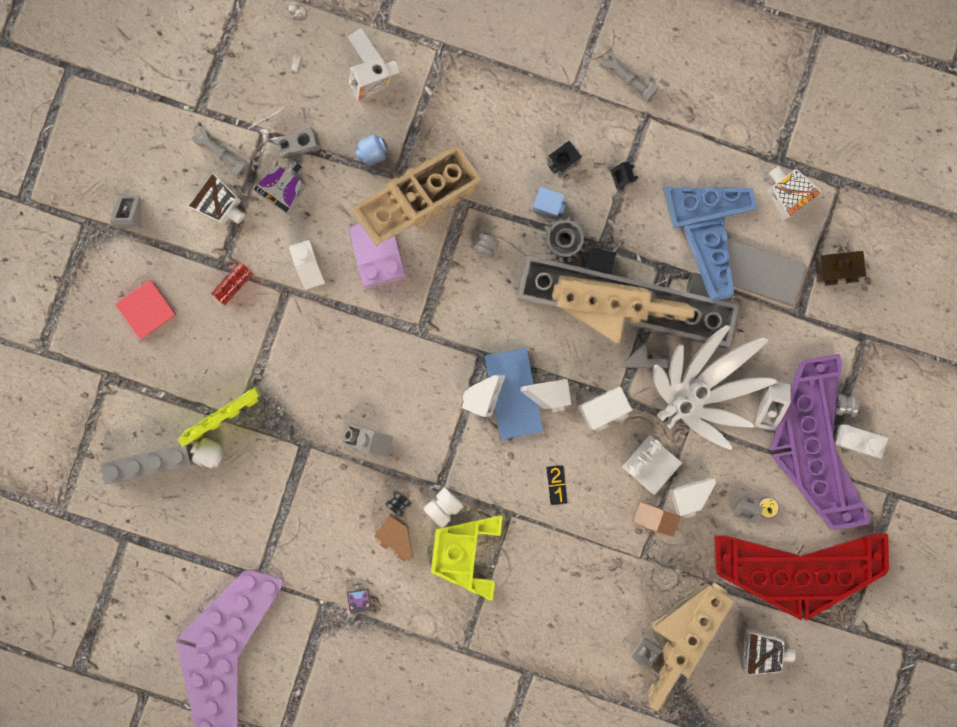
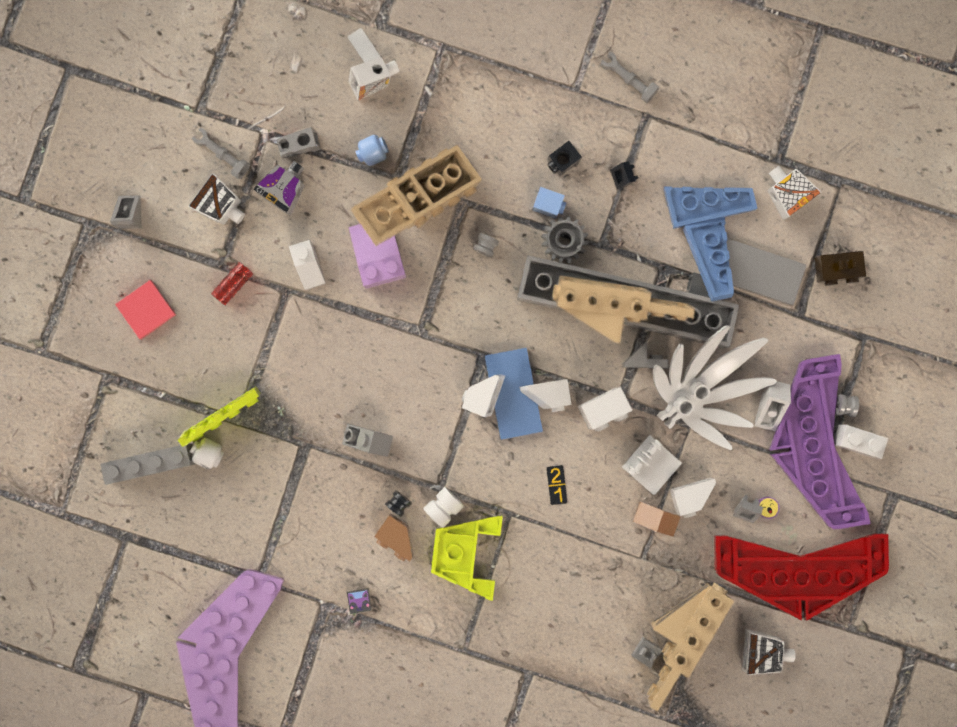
black brick [582,247,616,275] -> none

